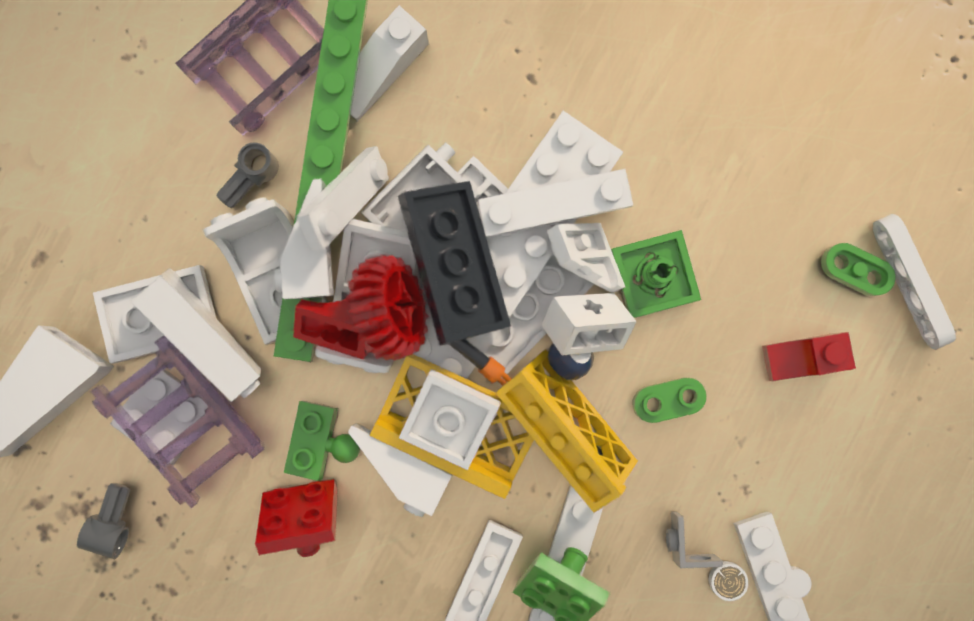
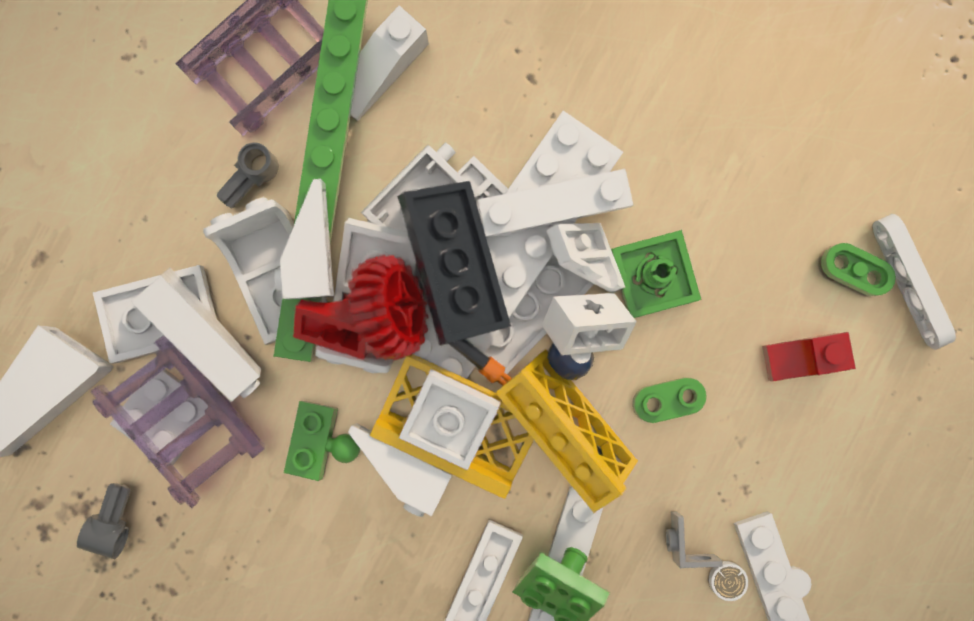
red plate [255,479,338,557] -> none
white plate [297,146,389,252] -> none

